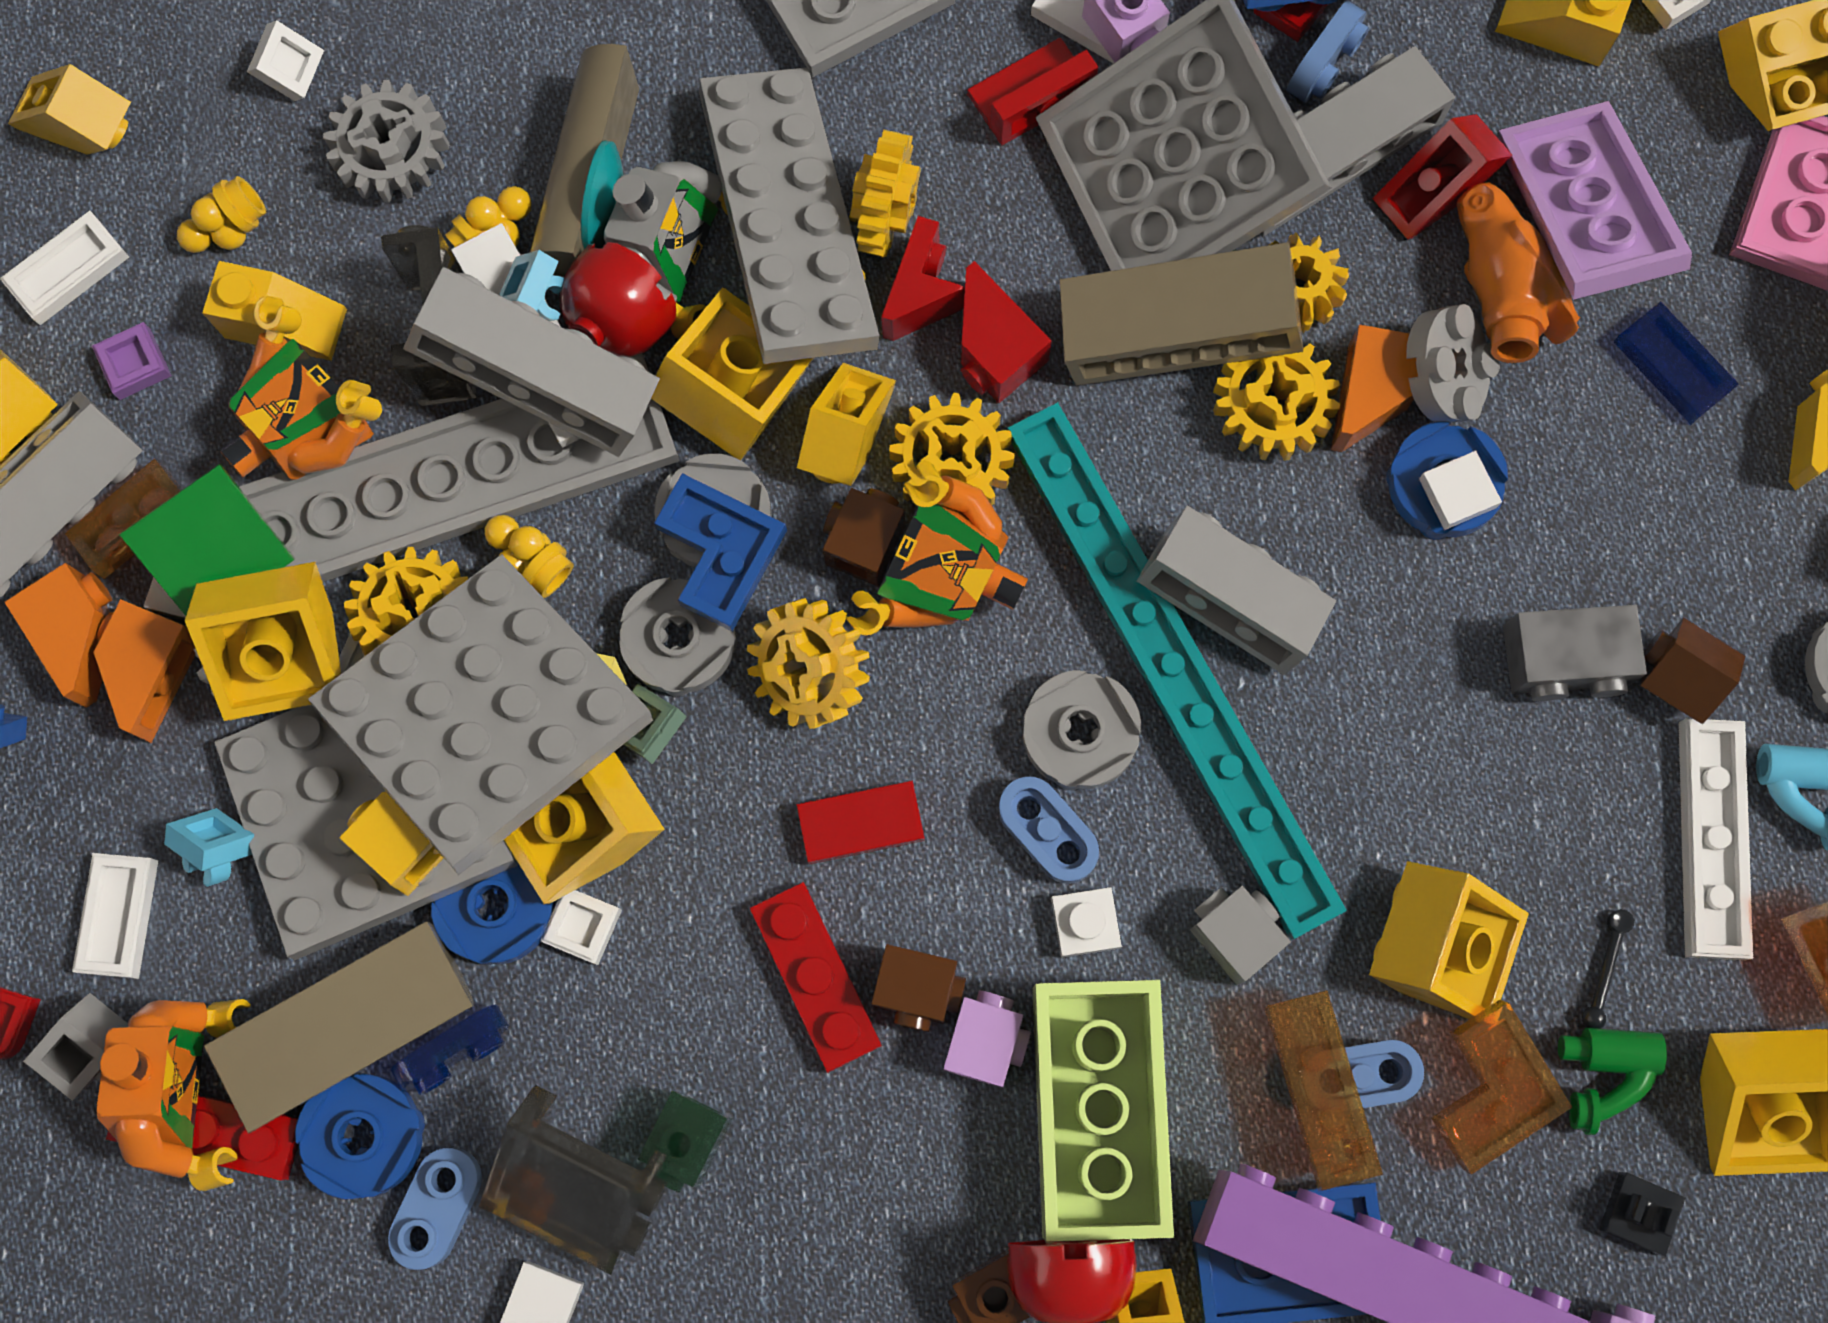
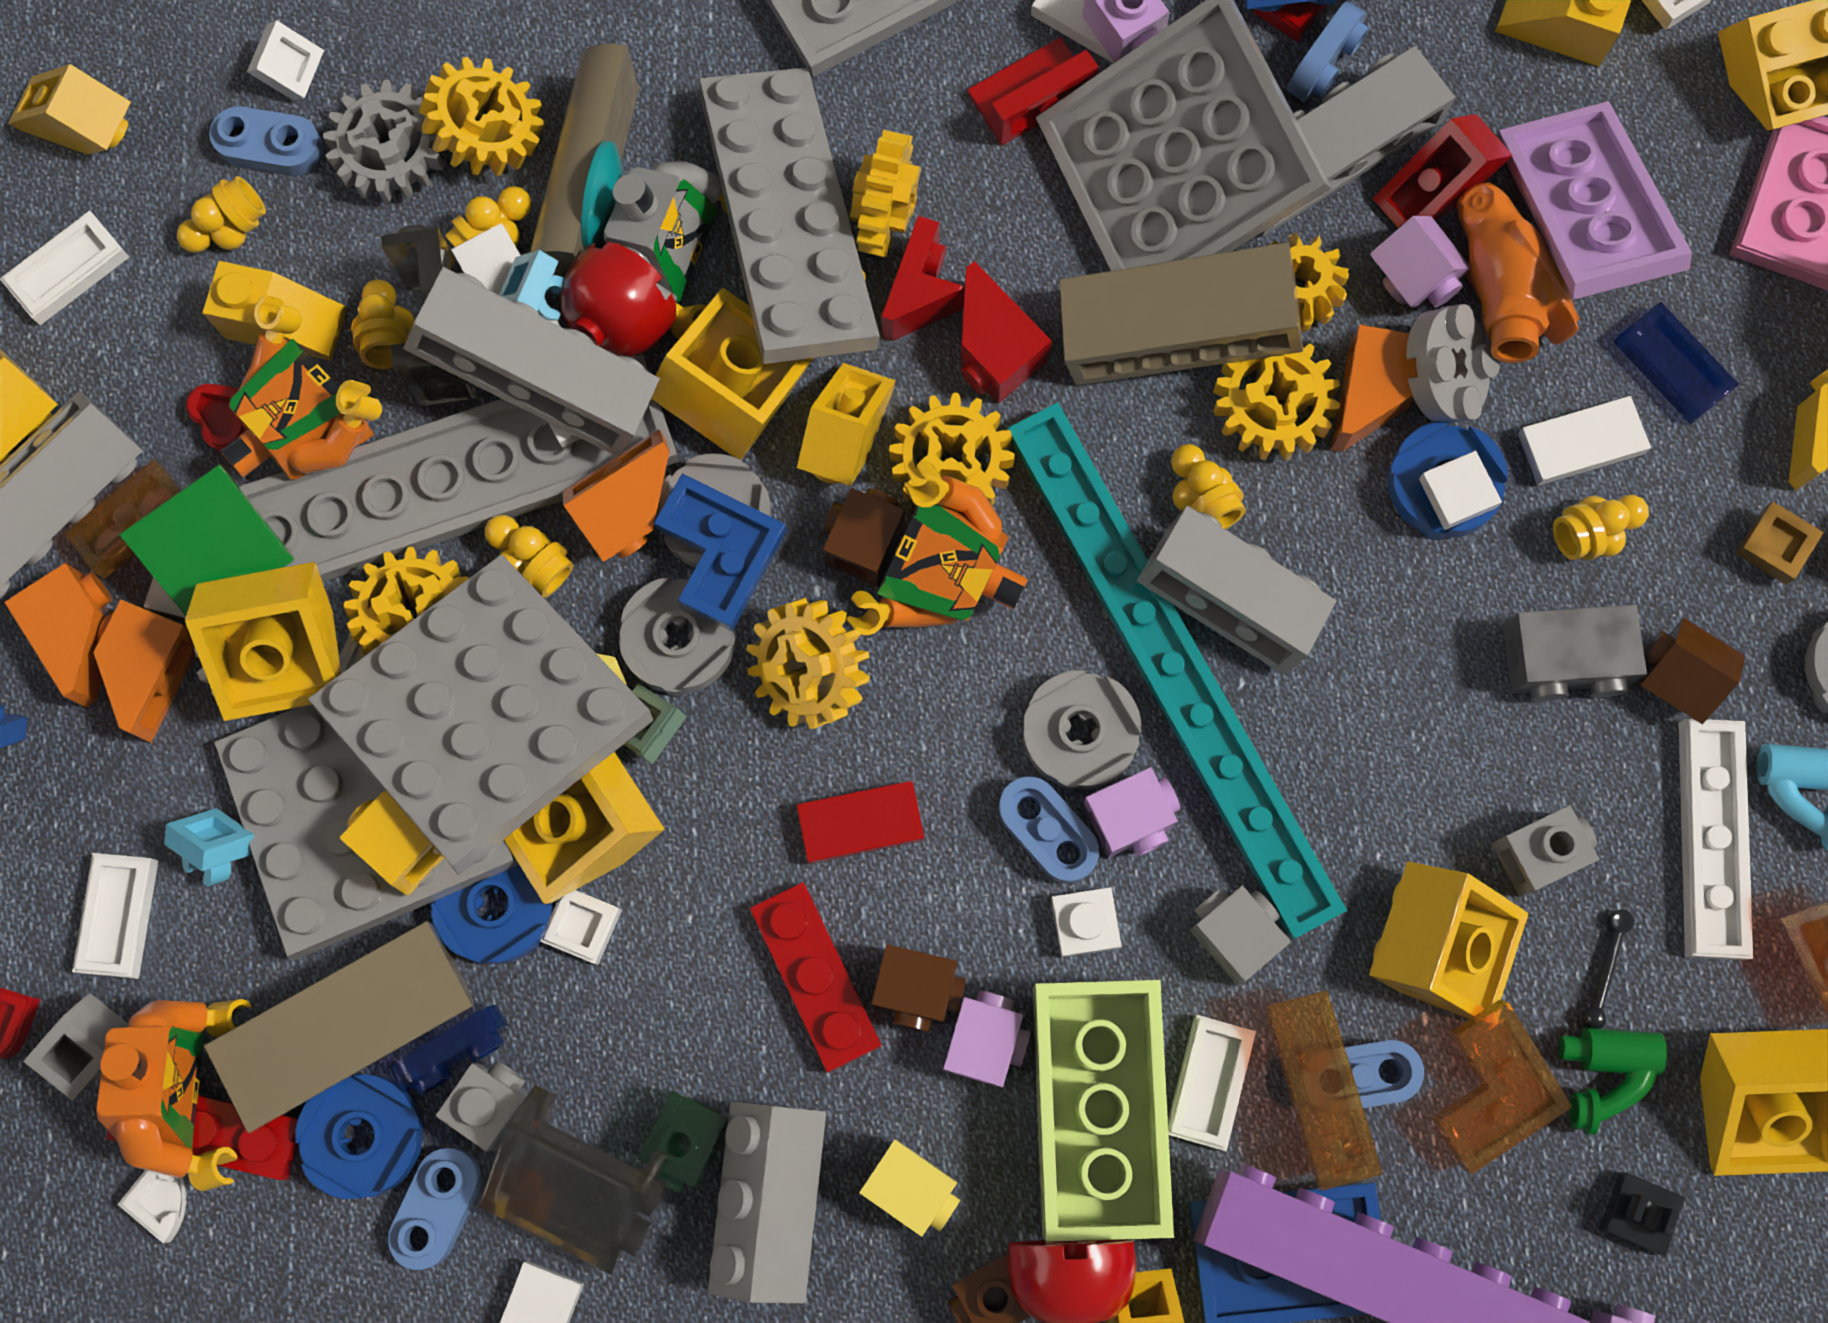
medium lavender tile [92,322,172,400] -> none
none -> white tile [117,1170,186,1243]
none -> red tile [186,384,246,454]
none -> medium blue plate [209,106,324,176]
none -> yellow piece [351,279,415,369]
none -> yellow gear [419,57,544,176]
none -> light grey brick [436,1060,536,1151]
none -> orange slope [563,429,670,562]
none -> light grey brick [708,1102,826,1303]
none -> light yellow brick [859,1139,960,1237]
none -> lavender brick [1082,767,1180,859]
none -> white tile [1168,1015,1256,1151]
none -> yellow piece [1170,444,1246,530]
none -> lavender brick [1370,216,1471,308]
none -> light grey brick [1491,805,1600,897]
none -> white tile [1518,396,1651,486]
none -> yellow piece [1553,495,1649,561]
none -> pearl gold plate [1735,501,1824,585]

